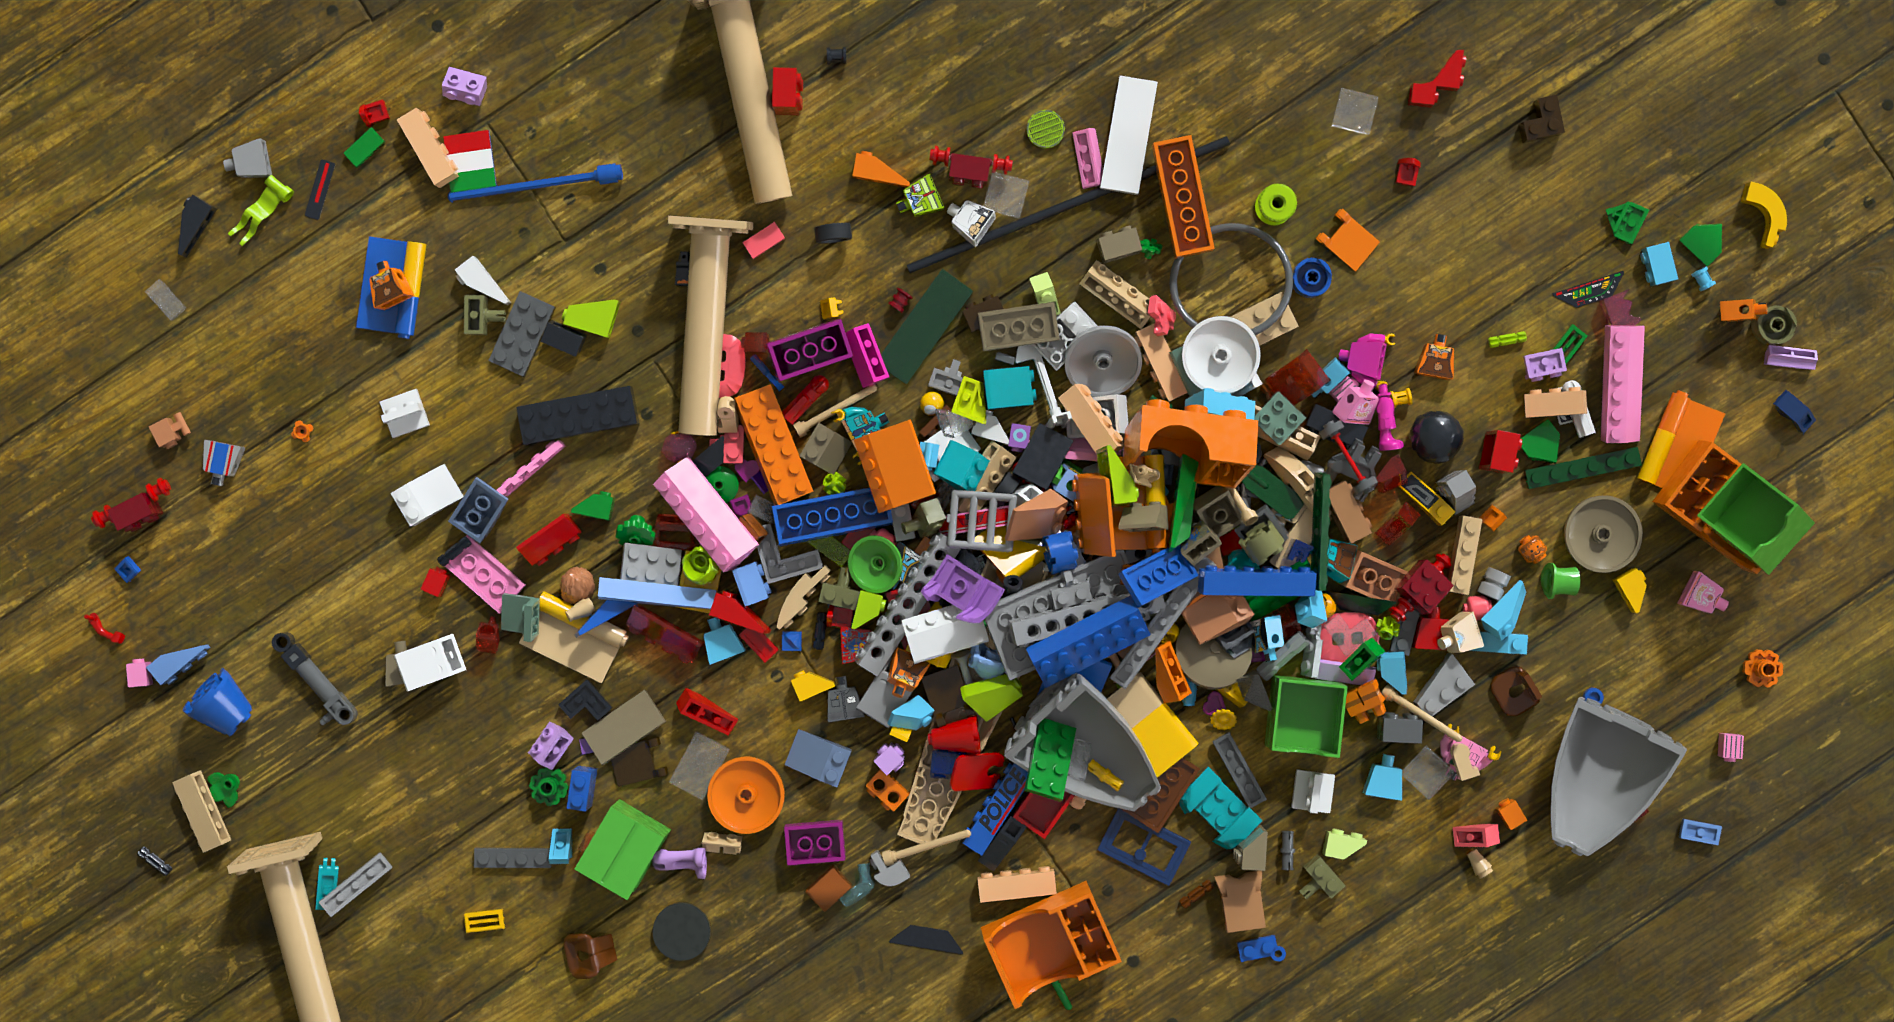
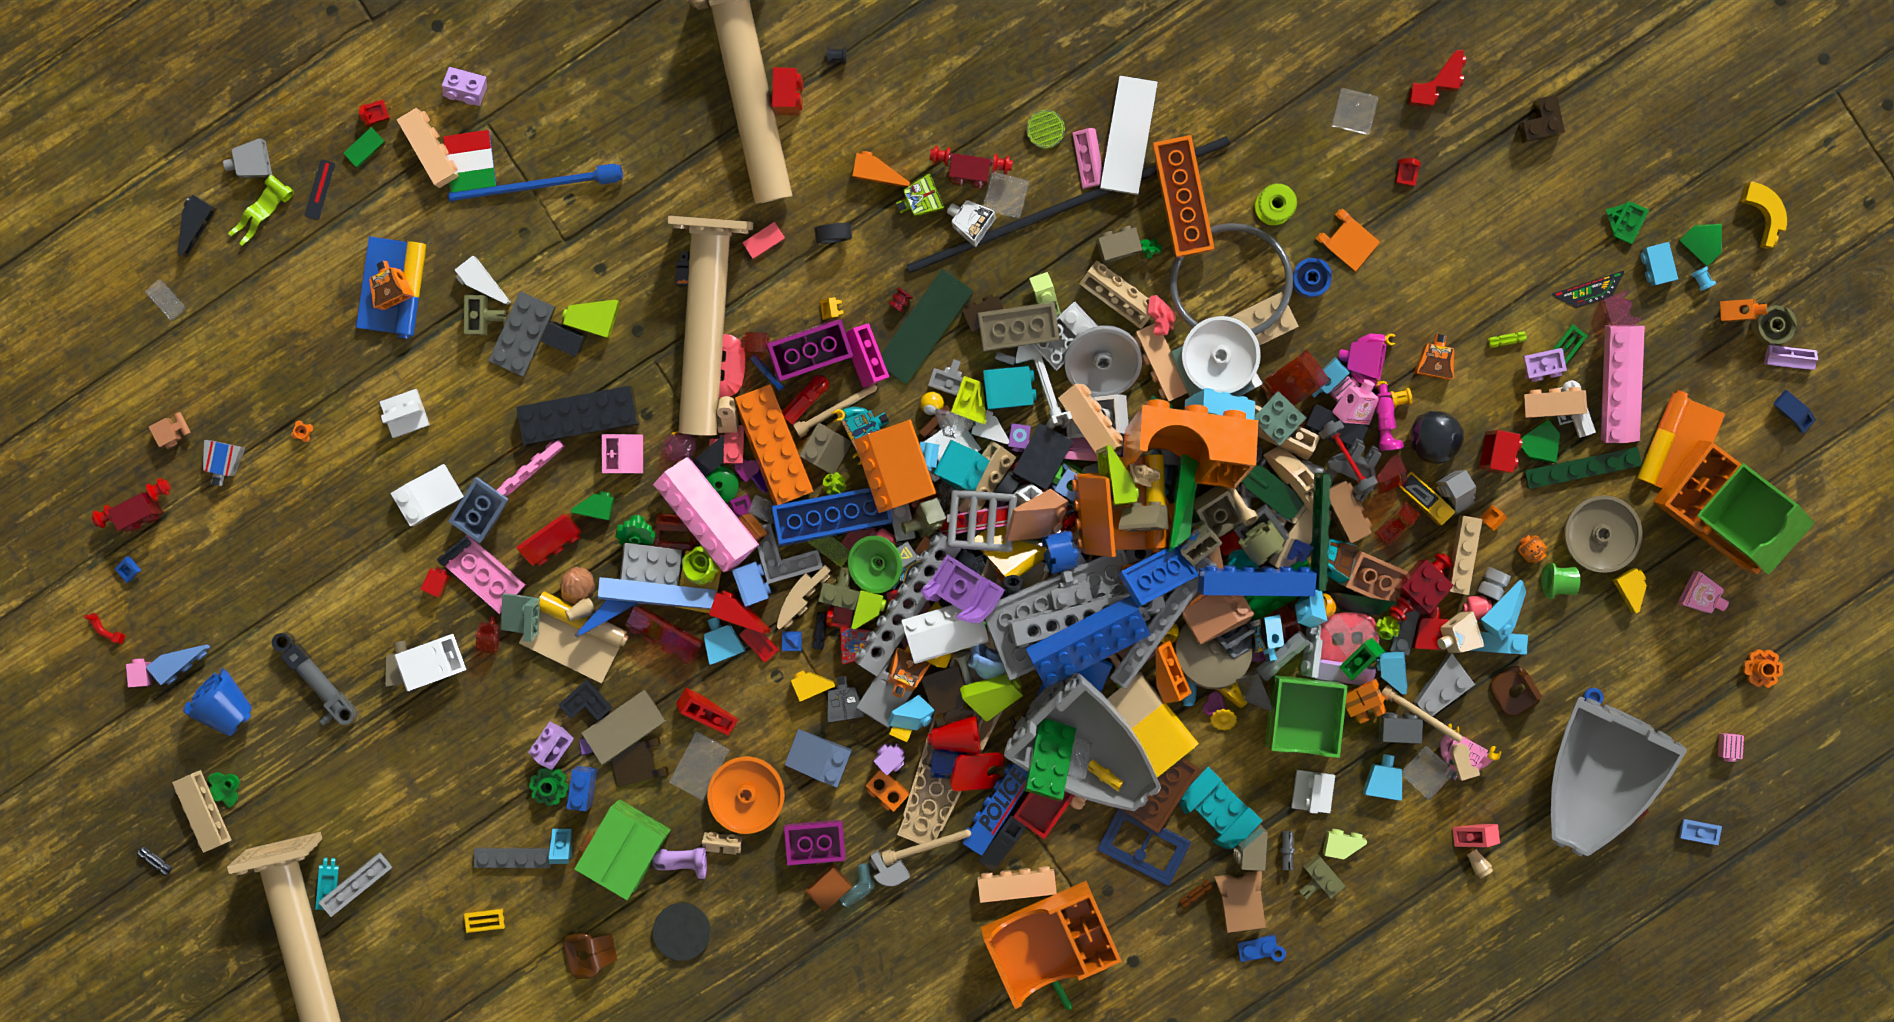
black sticker [889,925,963,954] -> none
dark grey plate [1212,732,1267,808] -> none
orange brick [1495,798,1528,830] -> none
none -> bright pink slope [602,434,643,473]
none -> light grey tile [897,542,918,567]

